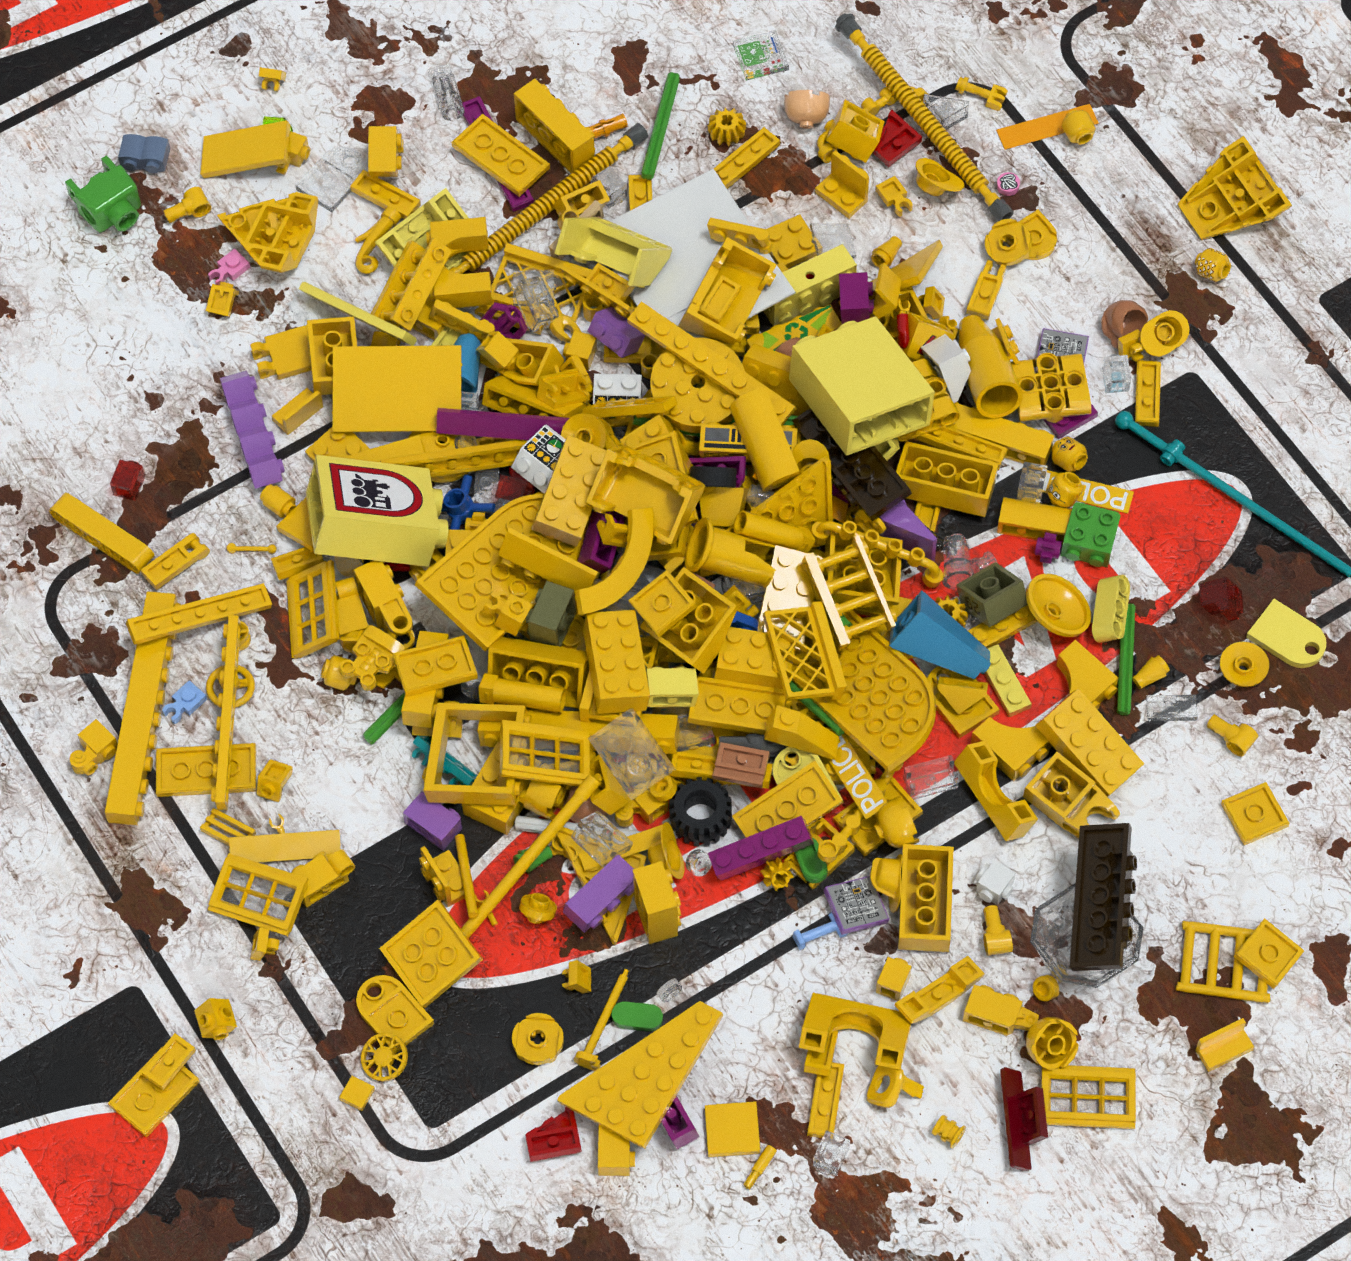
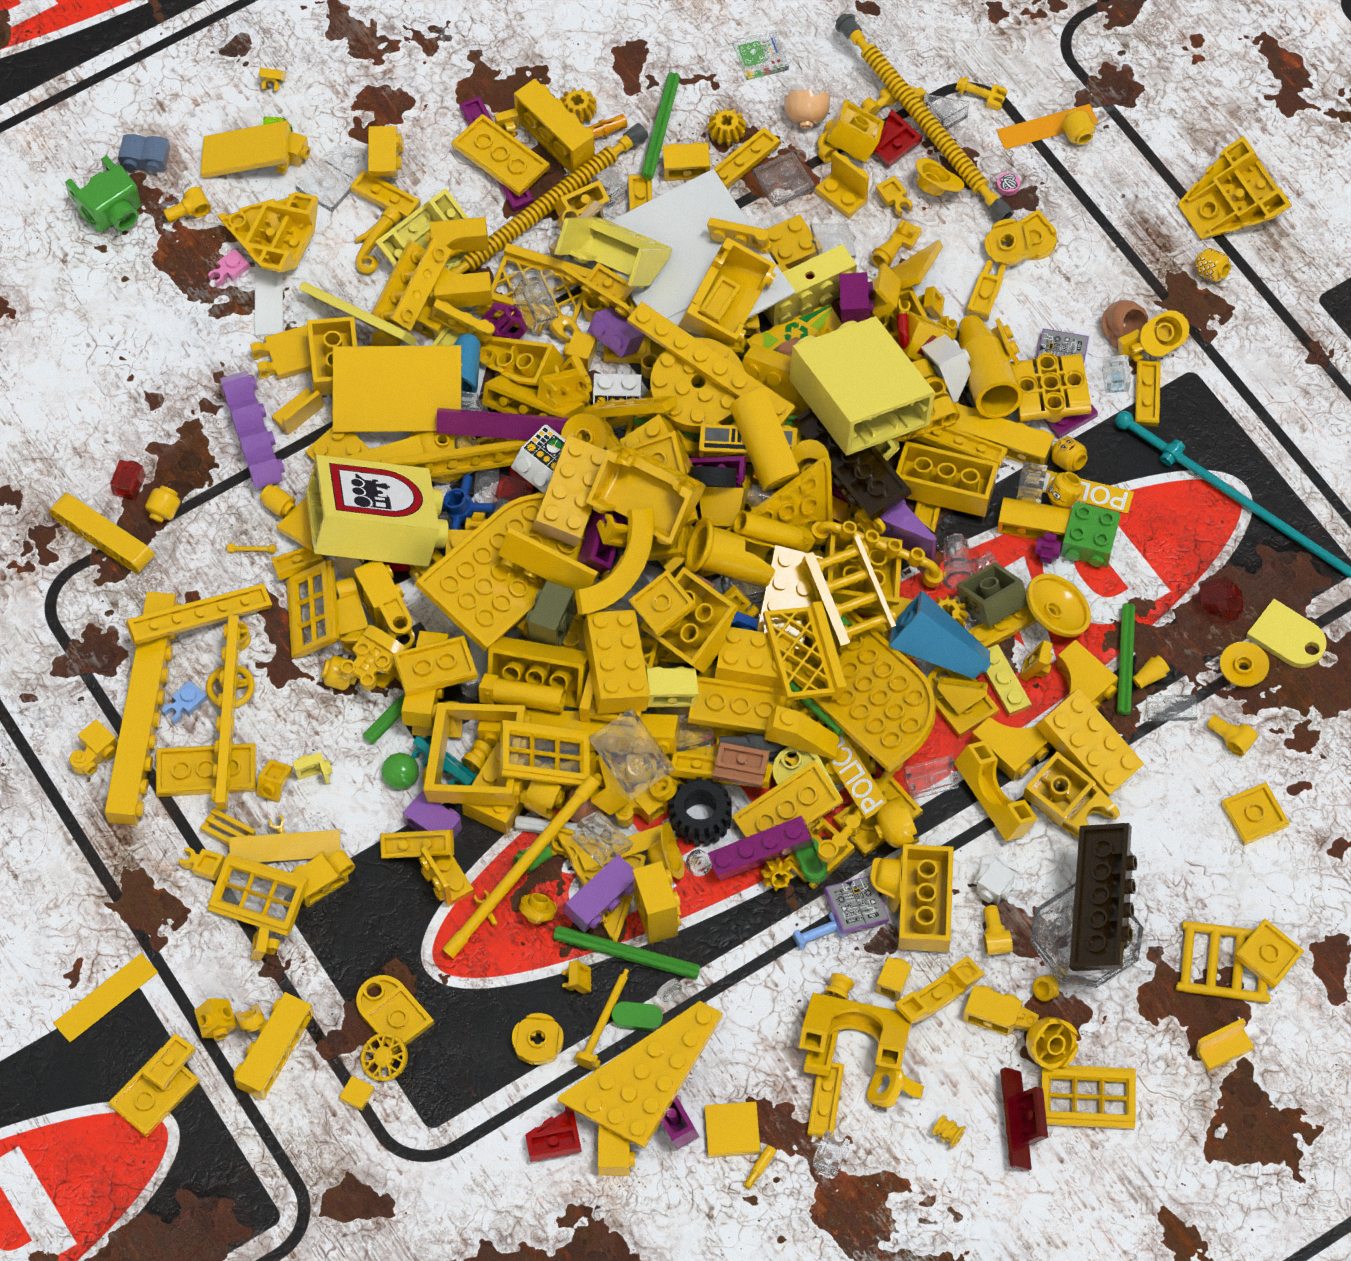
yellow plate [141,533,210,590] -> none
yellow bracket [206,281,239,317] -> none
yellow plate [379,900,483,1008] -> none
clear plate [427,64,464,121] -> none
yellow bar [455,834,478,918] -> none
yellow brick [476,331,519,368] -> none
yellow brick [483,592,533,636] -> none
light yellow beam [1092,575,1130,643] -> none
none -> yellow sticker [53,953,158,1042]
none -> yellow head [145,486,181,523]
none -> yellow plate [178,847,225,881]
none -> yellow brick [233,992,314,1101]
none -> yellow plate [234,1003,265,1032]
none -> white sticker [255,262,283,335]
none -> light yellow bracket [292,752,333,784]
none -> yellow tile [380,830,454,859]
none -> bright green hair [382,752,419,791]
none -> yellow wheel [461,739,493,774]
none -> yellow tile [494,108,520,137]
none -> bright green axle [553,926,700,979]
none -> yellow gear [560,87,597,125]
none -> yellow brick [663,142,710,181]
none -> clear plate [753,151,815,208]
none -> yellow wheel [824,973,855,1000]
none -> yellow tile [891,219,922,251]
none -> yellow hinge [1019,640,1053,681]

